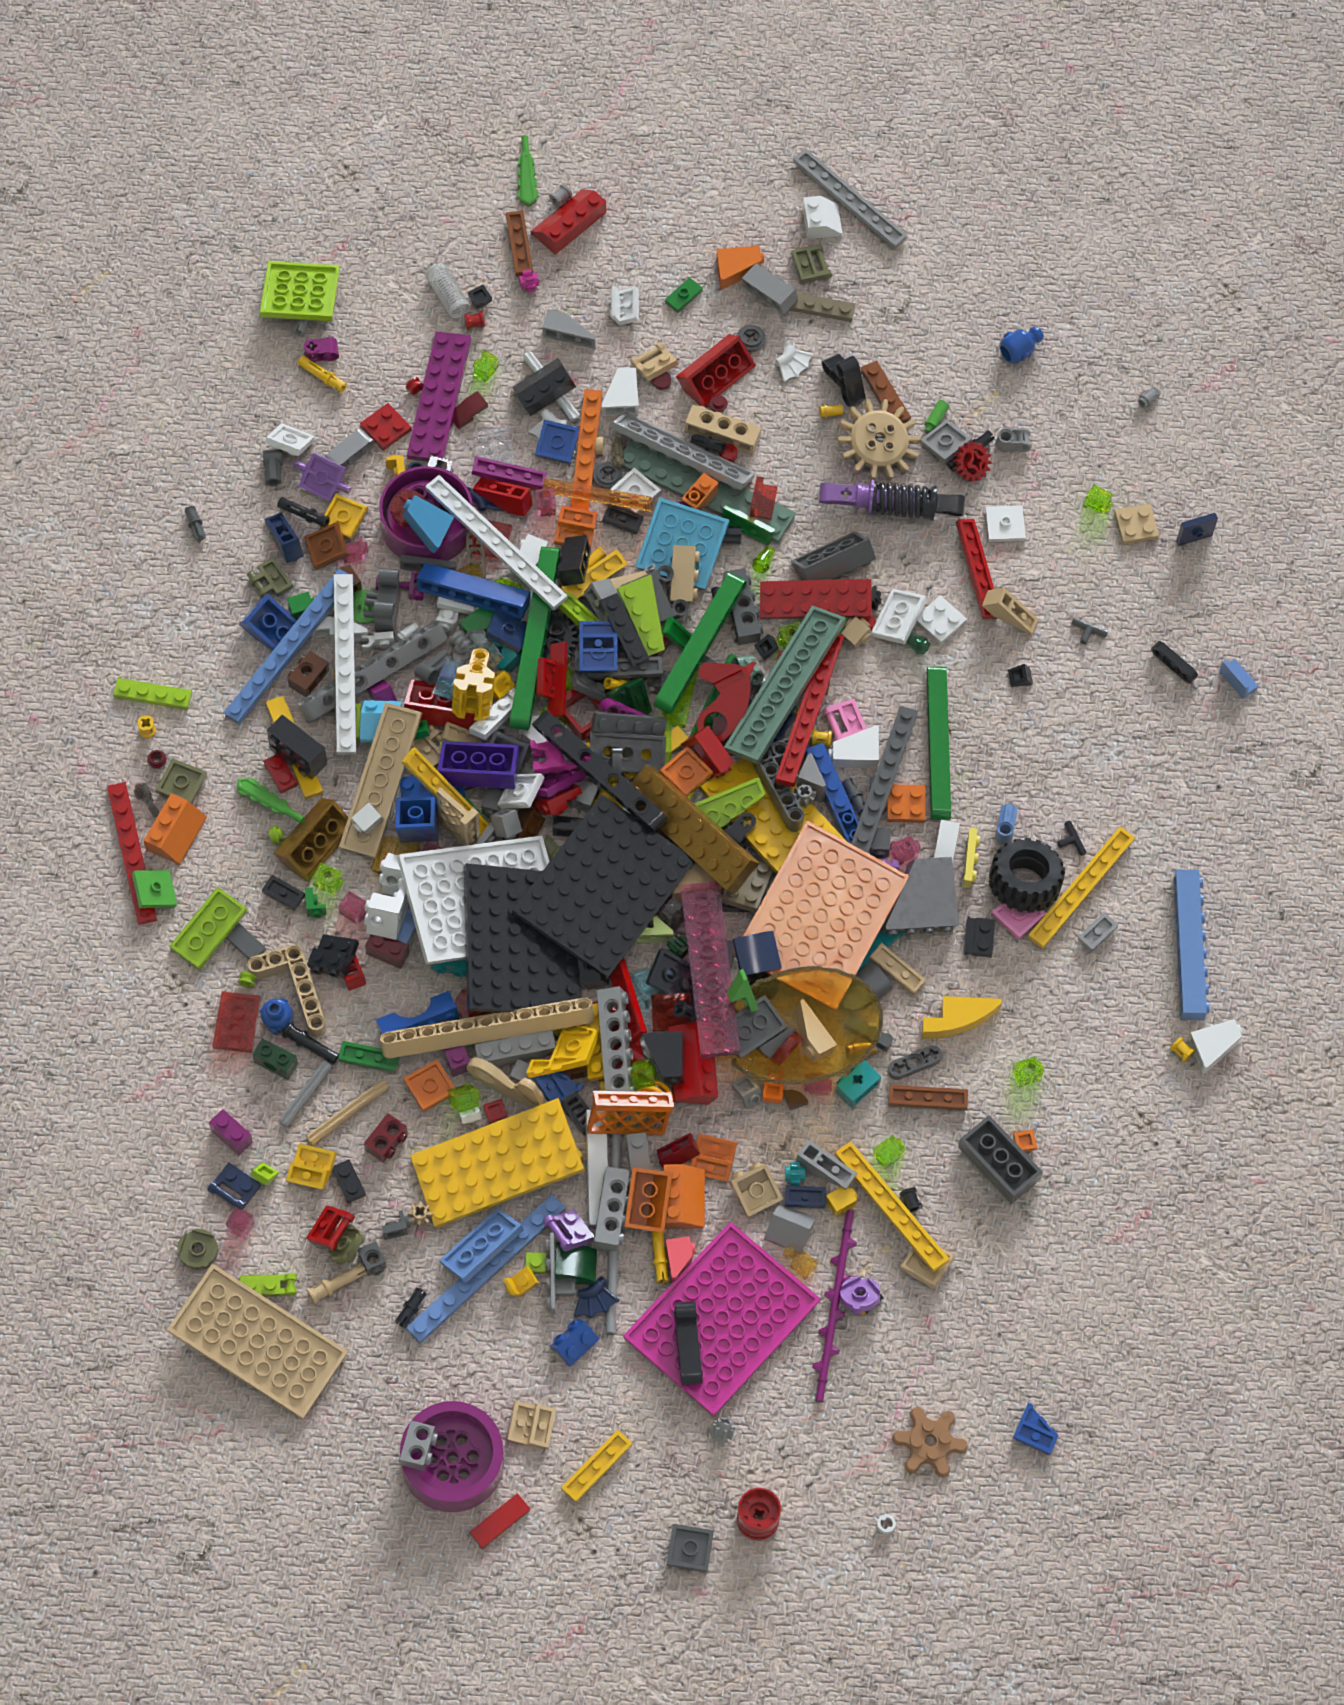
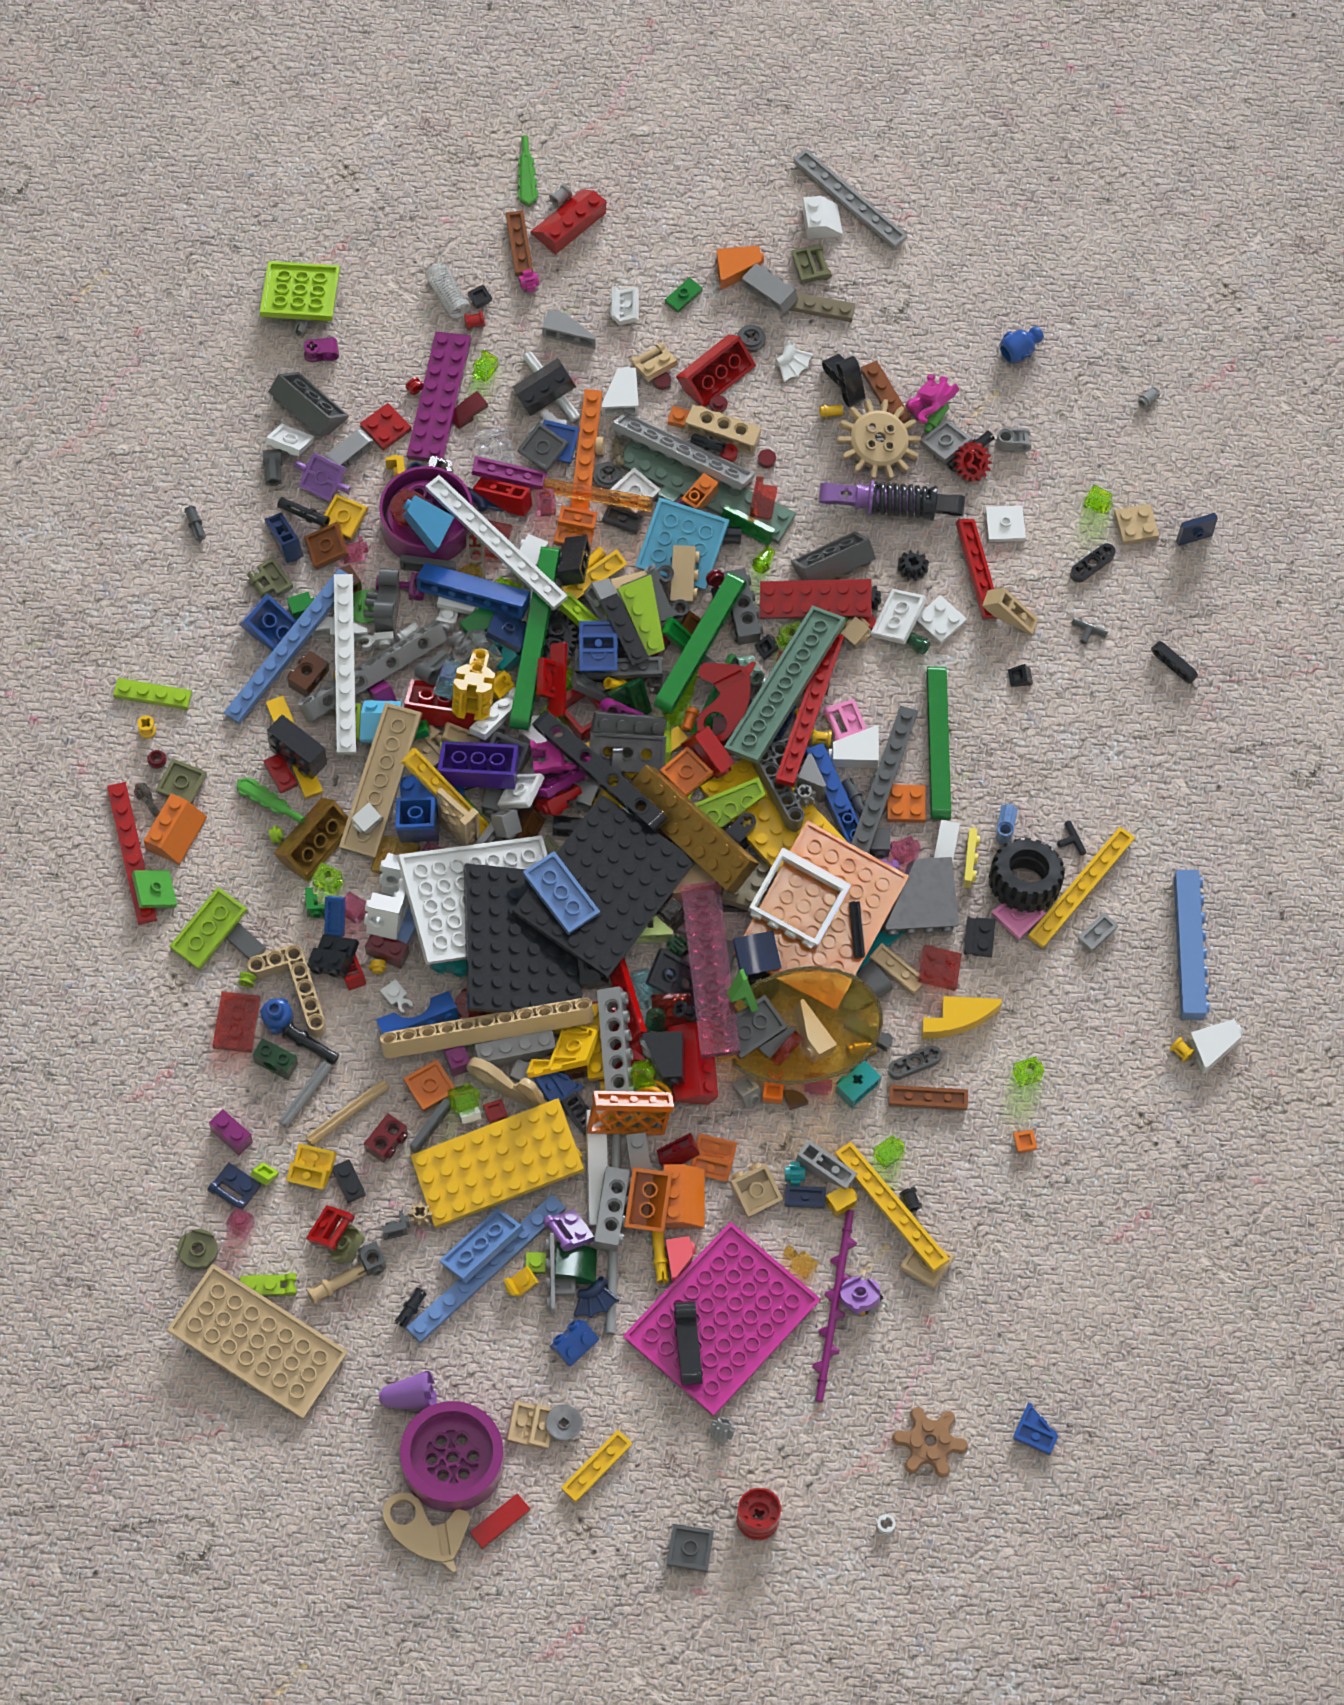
black plate [262,875,305,911] -> none
yellow pin [297,355,347,393] -> none
green plate [338,1041,400,1073] -> none
light grey brick [400,1421,438,1471] -> none
light grey slope [764,1203,816,1254] -> none
dark grey brick [958,1115,1043,1204] -> none
medium blue panel [1219,659,1258,699] -> none
none -> dark grey slope [268,372,349,436]
none -> blue plate [324,896,346,937]
none -> yellow plate [368,959,387,974]
none -> medium lavender cone [379,1371,437,1411]
none -> white plate [380,979,413,1015]
none -> tan animal [383,1492,470,1573]
none -> dark grey tile [410,1098,451,1153]
none -> dark grey tile [517,422,569,472]
none -> medium blue plate [522,851,600,935]
none -> flat silver piece [546,1405,582,1440]
none -> clear green plate [645,1008,665,1033]
none -> sand green tile [657,486,681,502]
none -> orange plate [668,406,690,429]
none -> reddish brown plate [680,611,701,634]
none -> orange pin [680,707,699,732]
none -> dark red plate [706,569,724,587]
none -> white window [748,848,851,948]
none -> dark red tile [758,449,776,468]
none -> black axle [849,901,865,959]
none -> black gear [897,549,929,582]
none -> dark pink animal [905,374,960,424]
none -> clear red plate [918,944,962,991]
none -> black beam [1070,543,1116,583]

